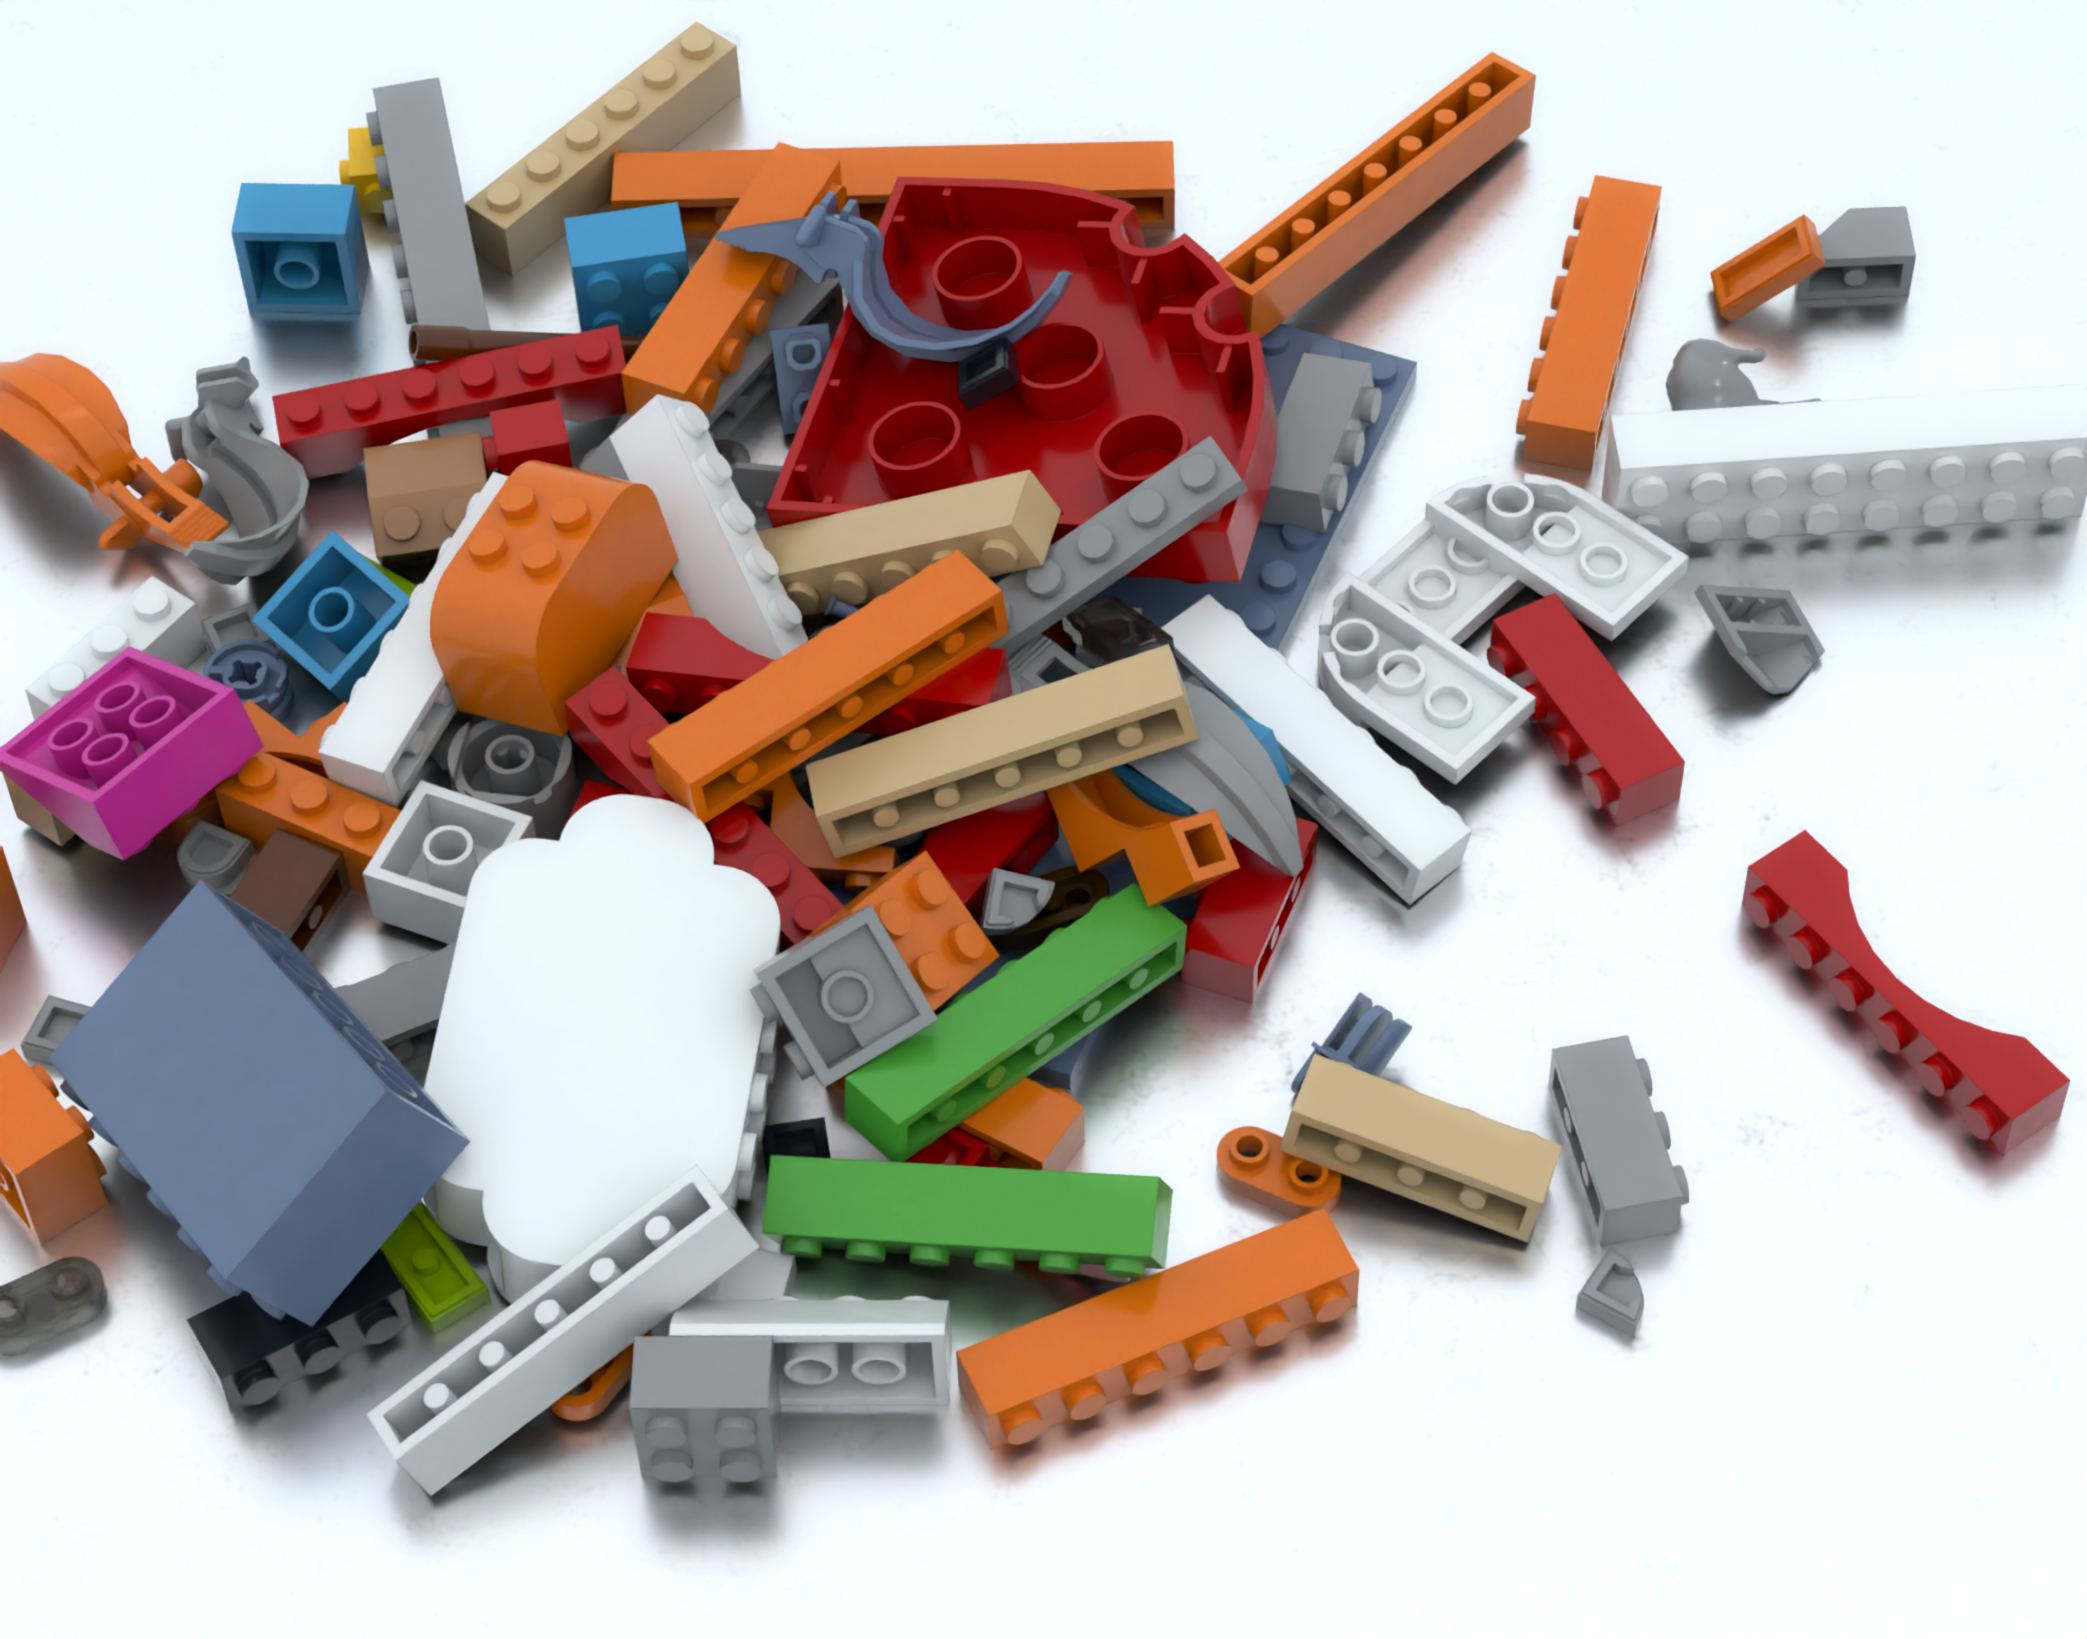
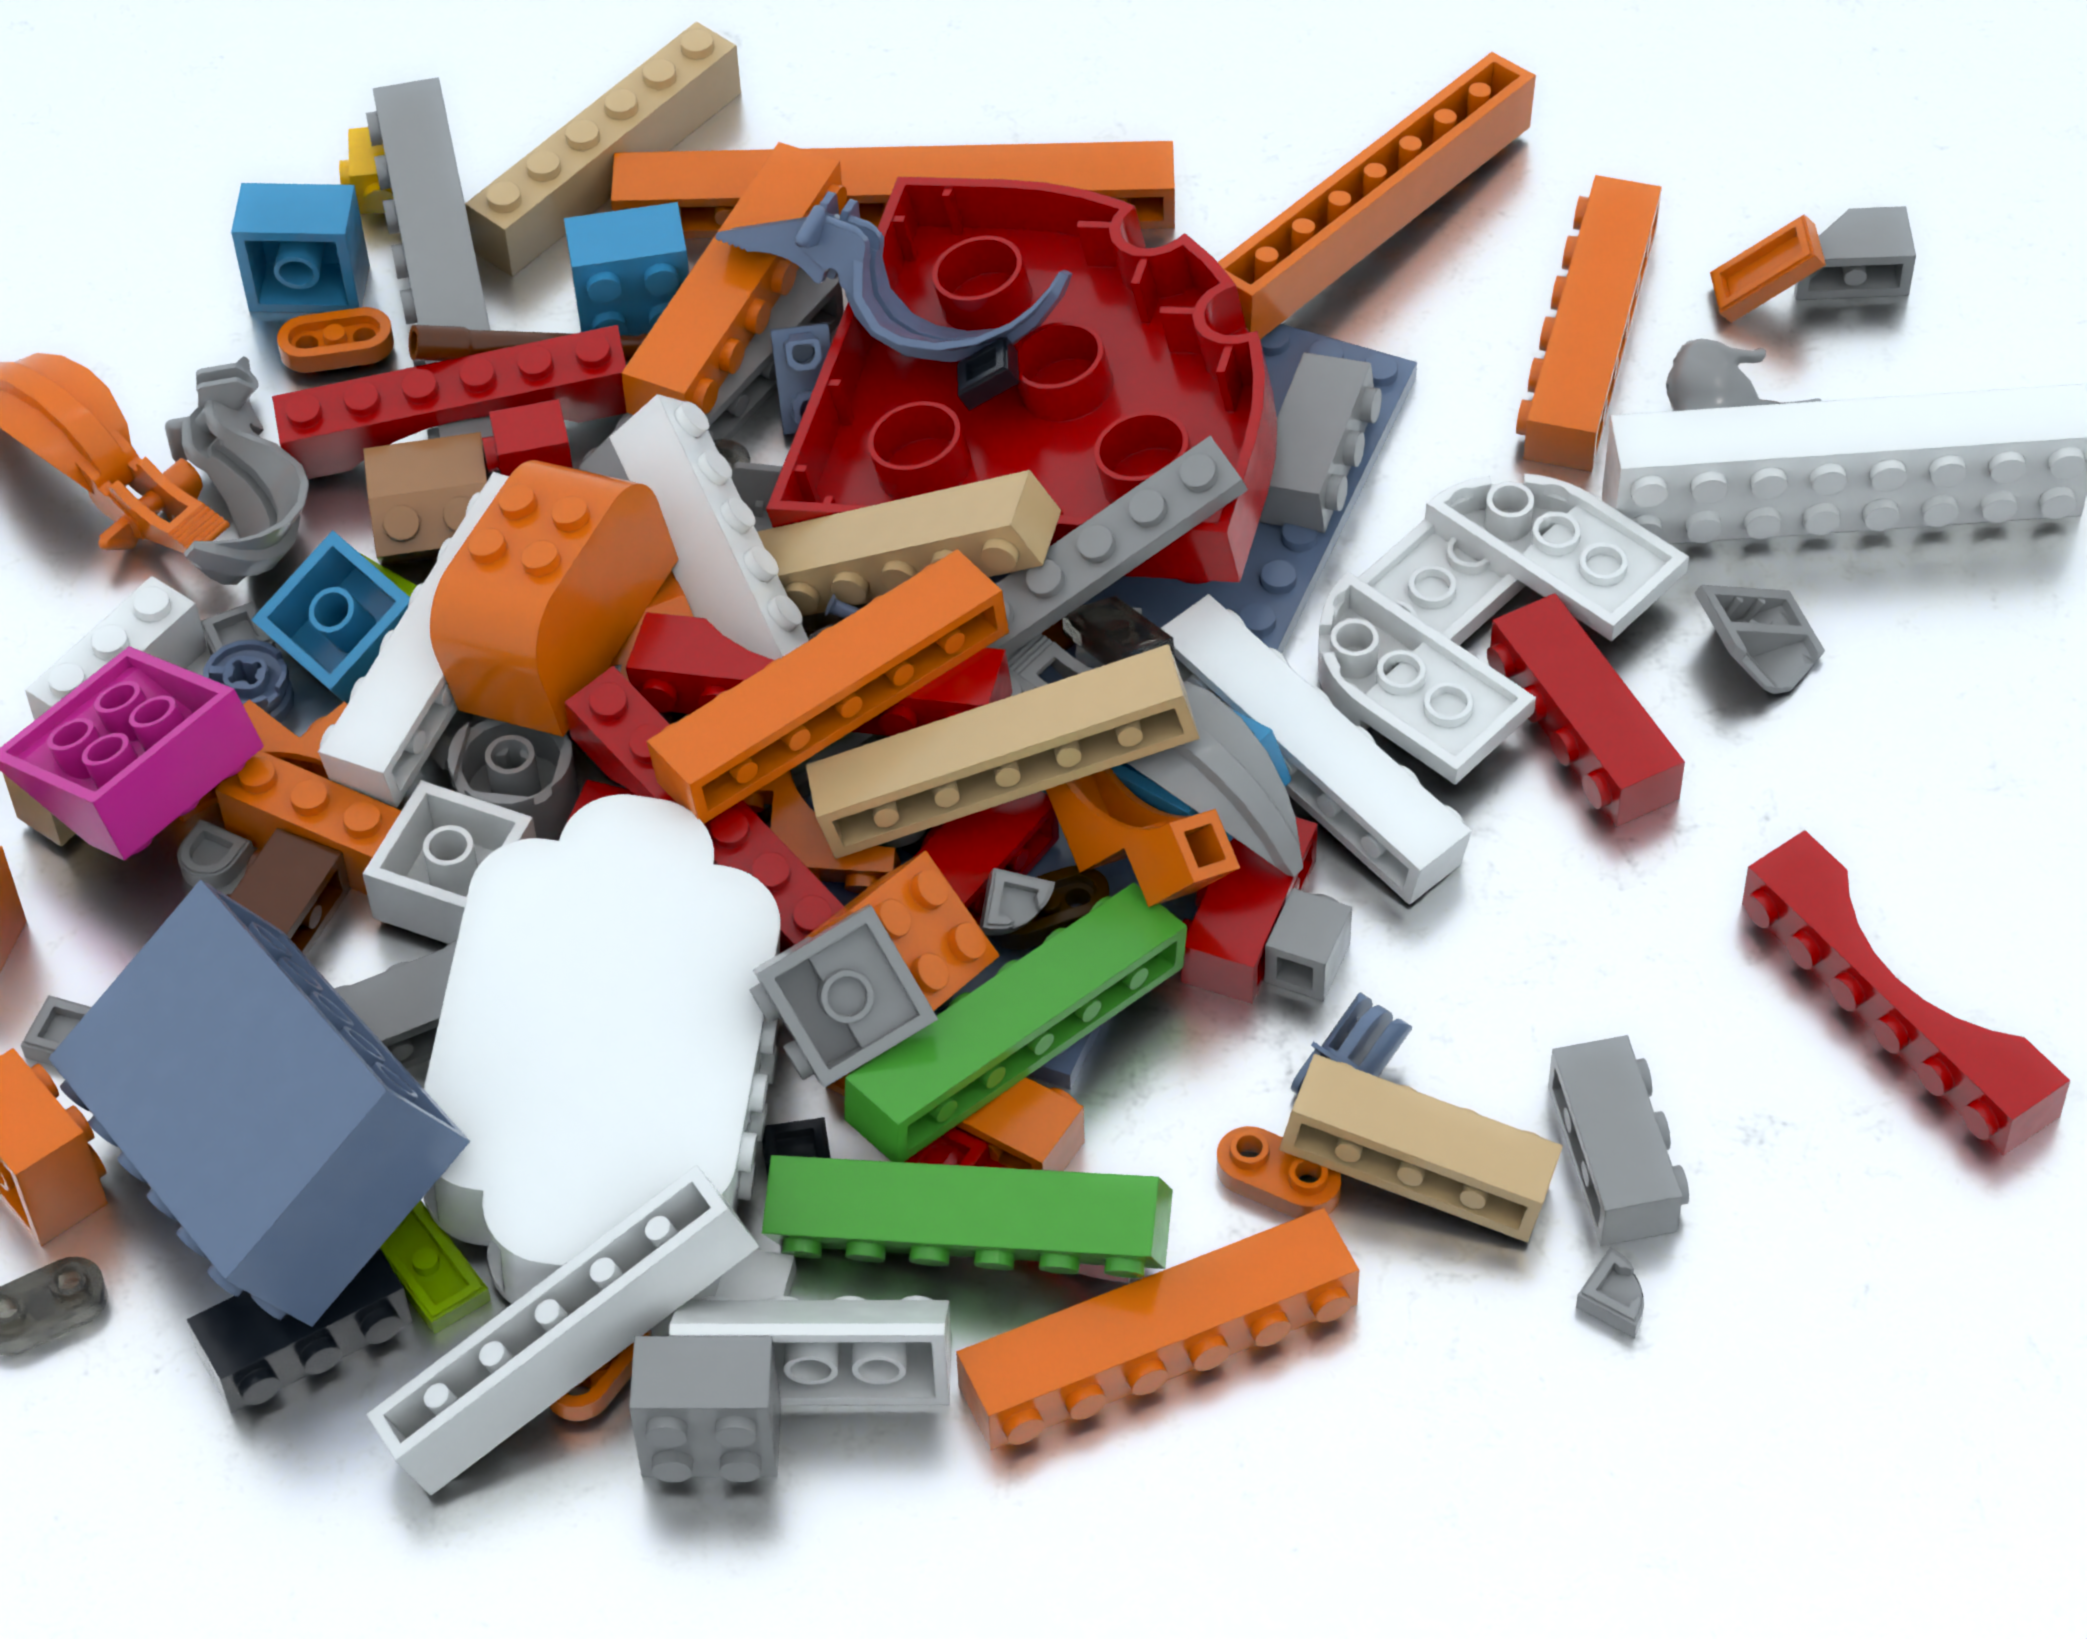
none -> orange plate [277,307,394,373]
none -> light grey brick [1264,888,1352,1001]

